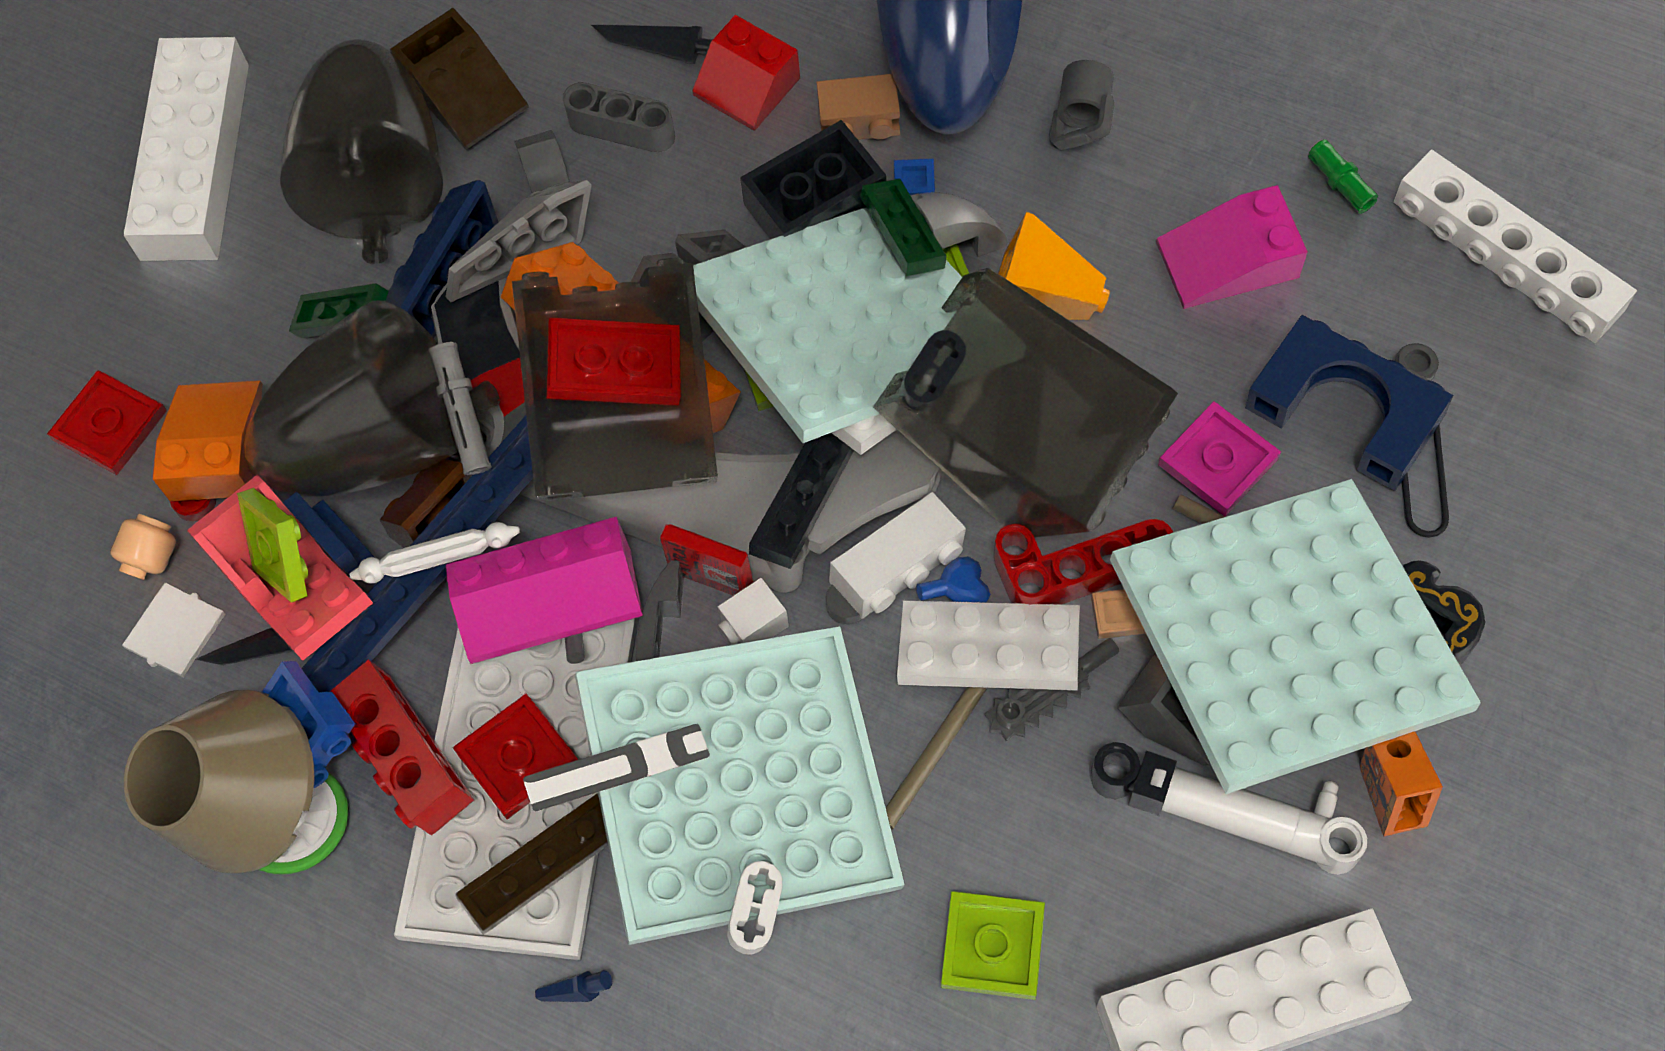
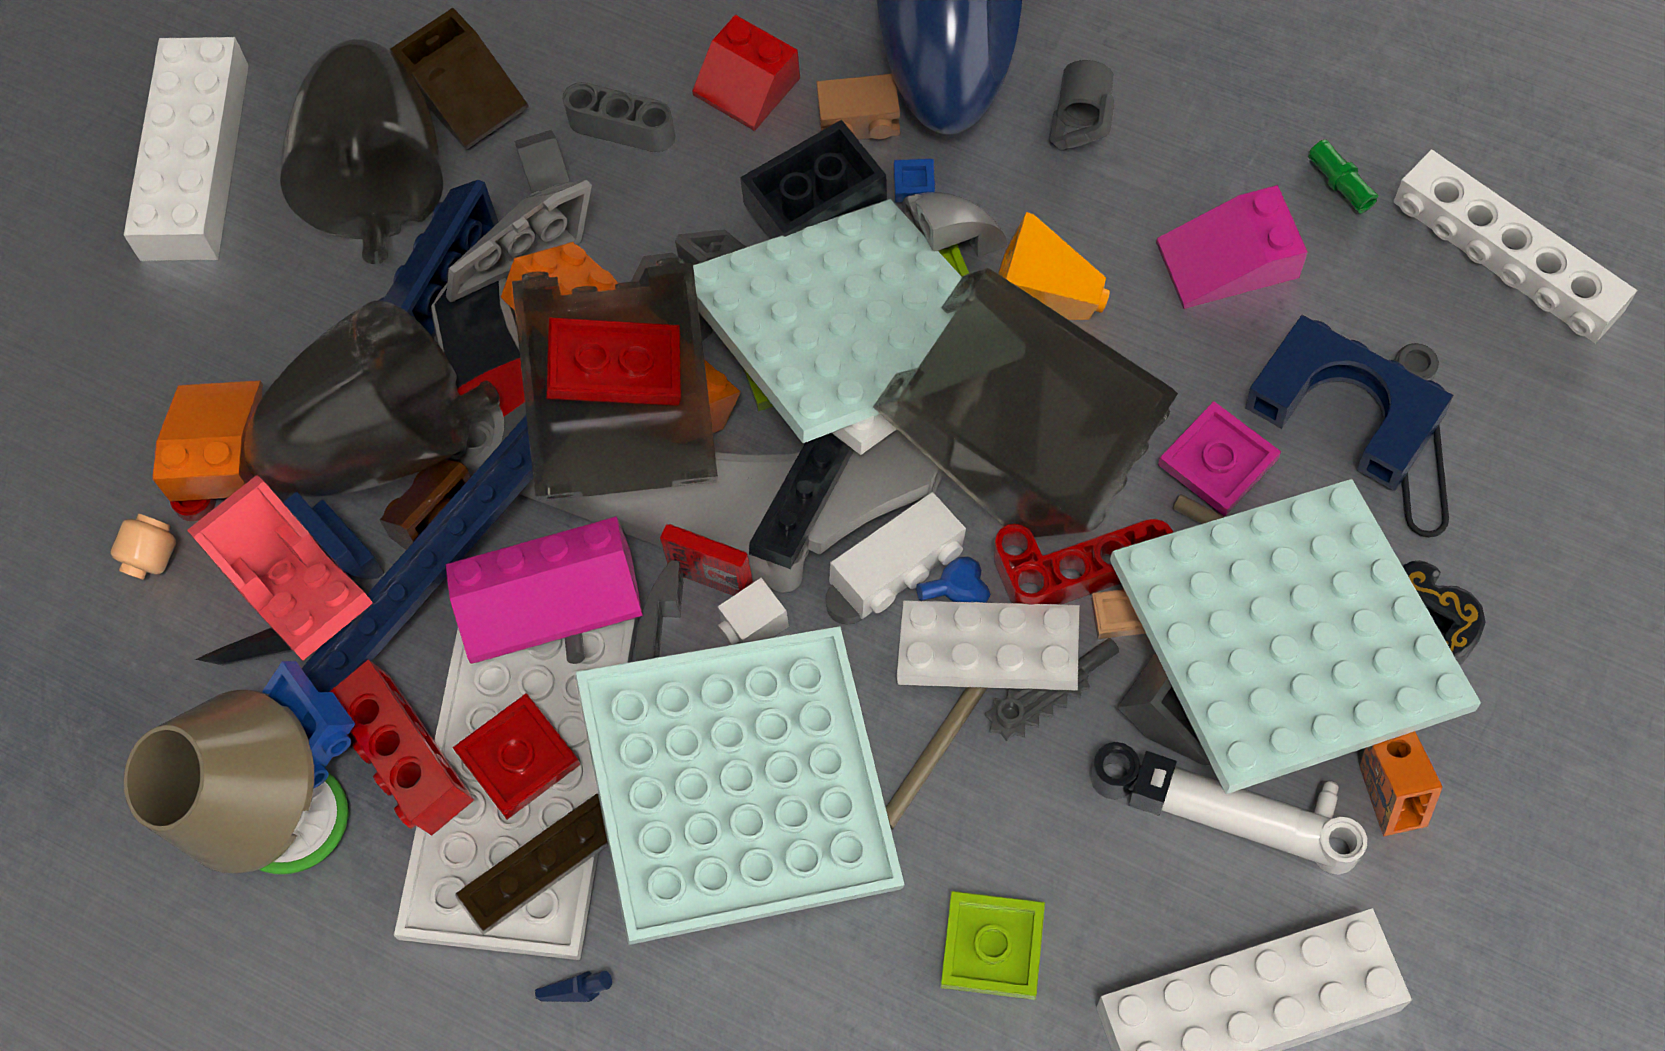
red tile [47,370,167,475] -> none
white piece [122,583,226,678] -> none
lime plate [237,488,308,603] -> none
dark green plate [289,283,389,338] -> none
white wheel [349,522,520,584] -> none
light grey pin [429,342,492,476] -> none
sticker [523,724,710,811] -> none
black bar [591,25,713,64] -> none
white beam [727,861,783,955] -> none
dark green plate [861,178,947,276] -> none
black beam [900,330,966,411] -> none

